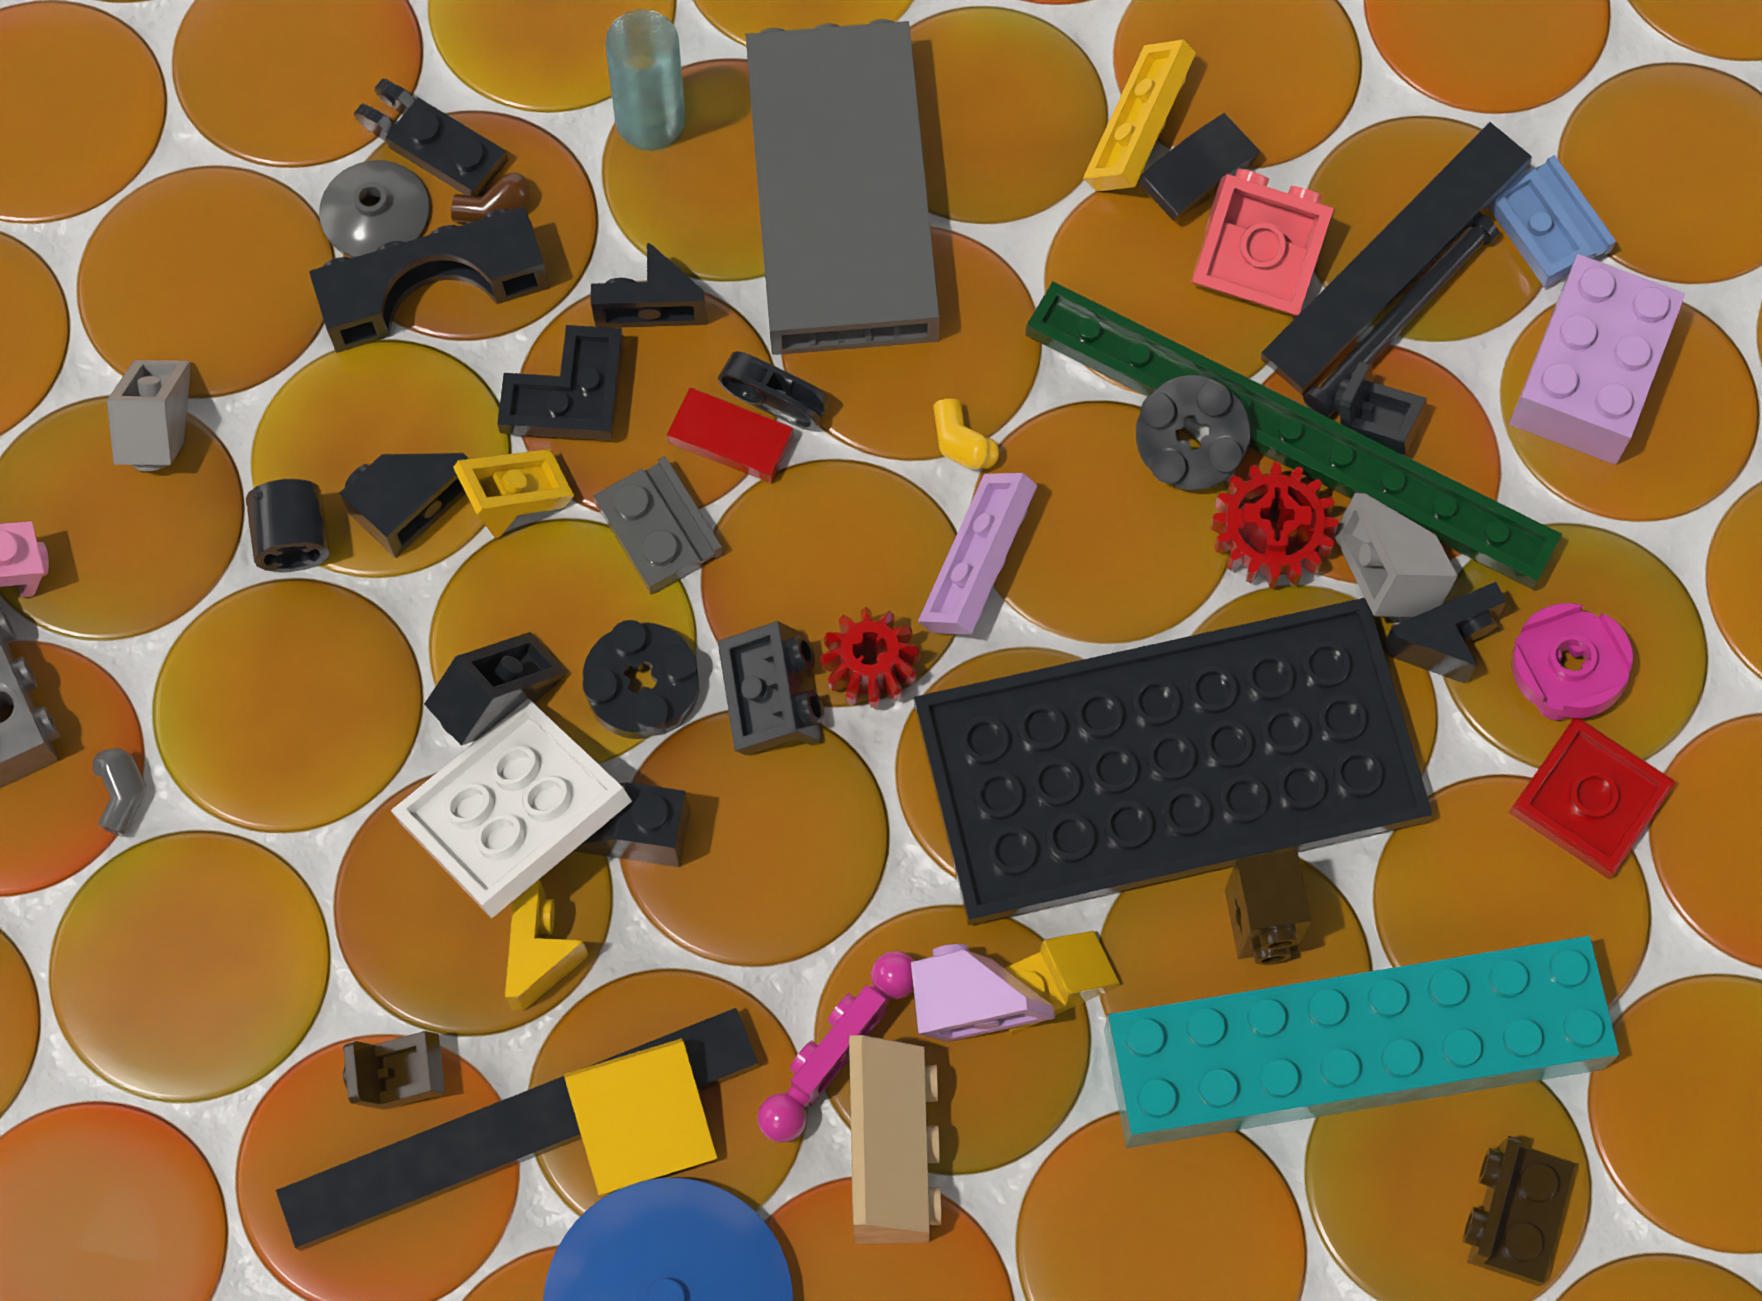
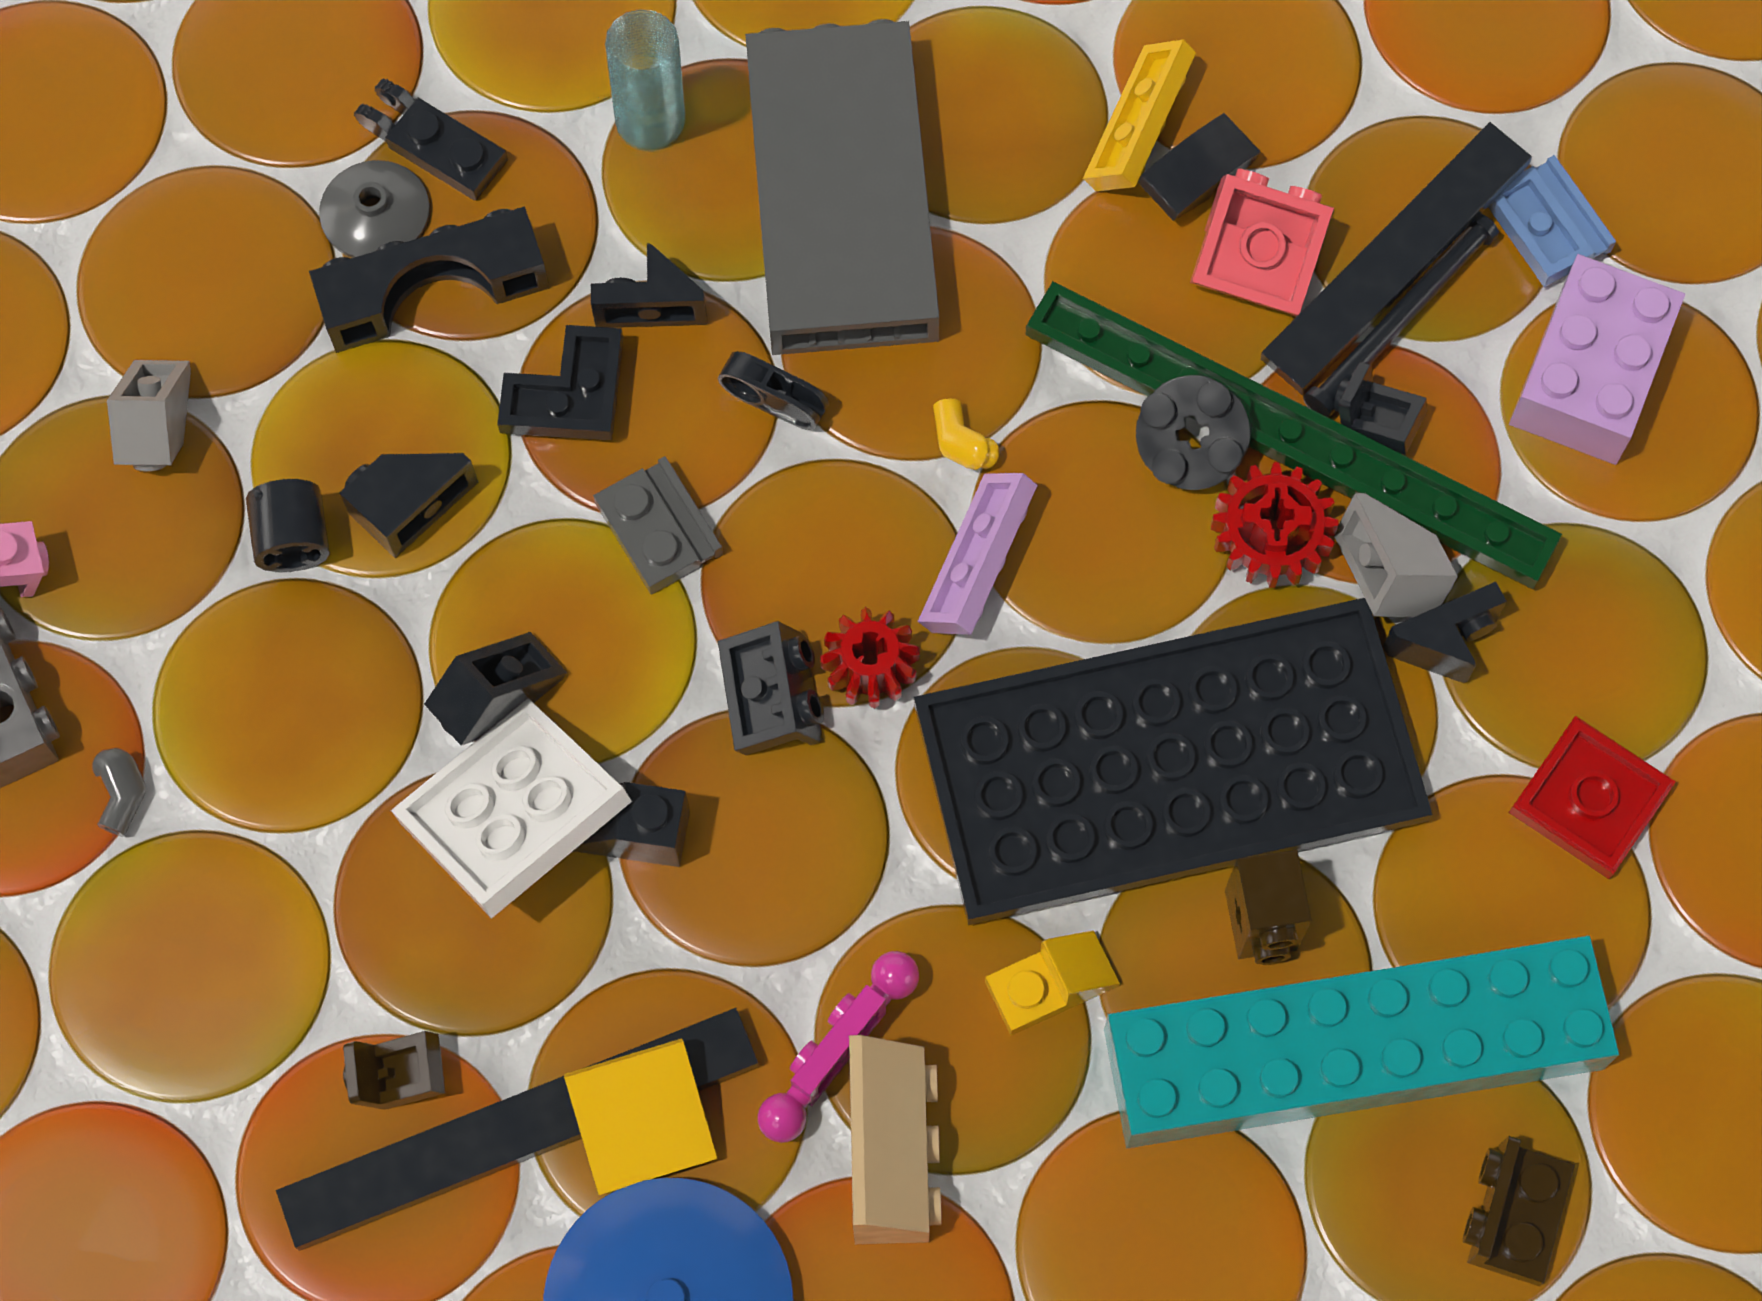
reddish brown arm [451,172,530,223] -> none
yellow slope [453,449,574,538] -> none
yellow slope [505,880,588,1011] -> none
black plate [582,620,700,739] -> none
red tile [667,387,794,483] -> none
lavender slope [911,944,1055,1042] -> none
dark pink plate [1511,603,1633,720] -> none

